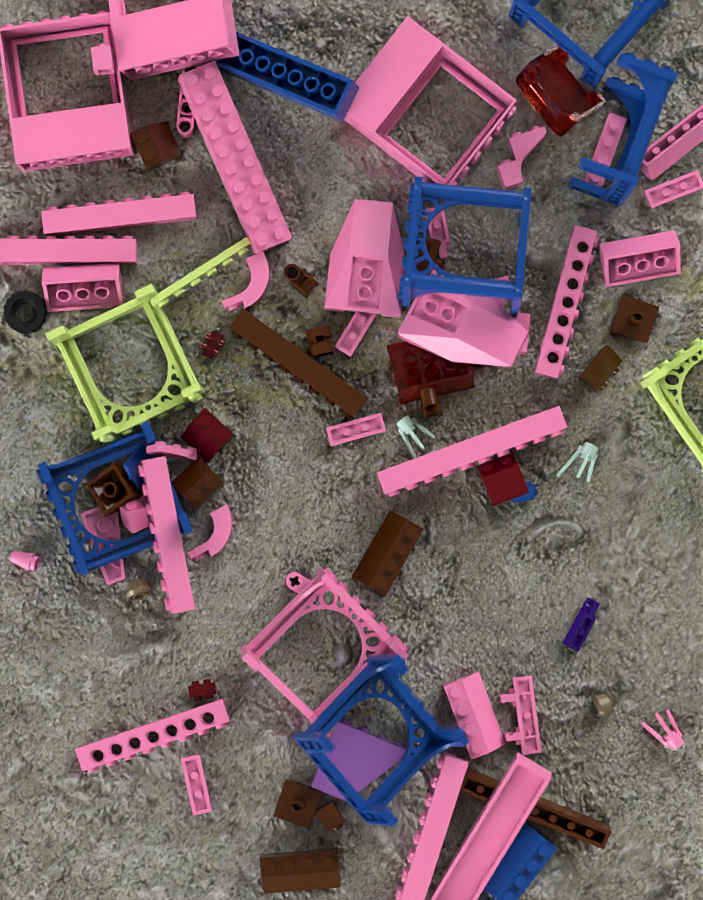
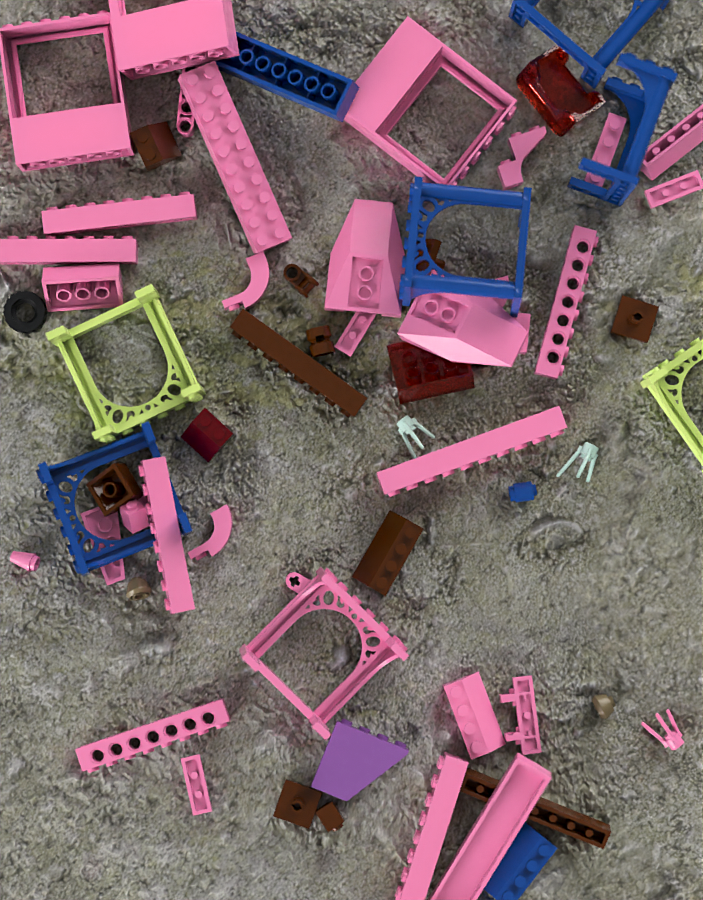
bright pink brick [91,43,115,75] -> none
blue piece [123,444,151,490] -> none
bright pink hinge [146,441,197,461] -> none
yellowish green plate [150,237,251,308] -> none
reddish brown slope [172,457,225,510] -> none
dark red piece [188,679,216,701] -> none
dark red piece [200,331,225,359] -> none
reddish brown slope [260,848,341,894] -> none
blue arch [293,654,470,827] -> none
bright pink plate [326,413,386,447] -> none
reddish brown piece [420,387,443,420] -> none
bright pink hinge [425,207,451,260] -> none
dark red slope [477,453,529,506] -> none
dark purple hinge [562,598,600,652] -> none
reddish brown slope [578,345,622,392] -> none
bright pink slope [599,230,681,287] -> none

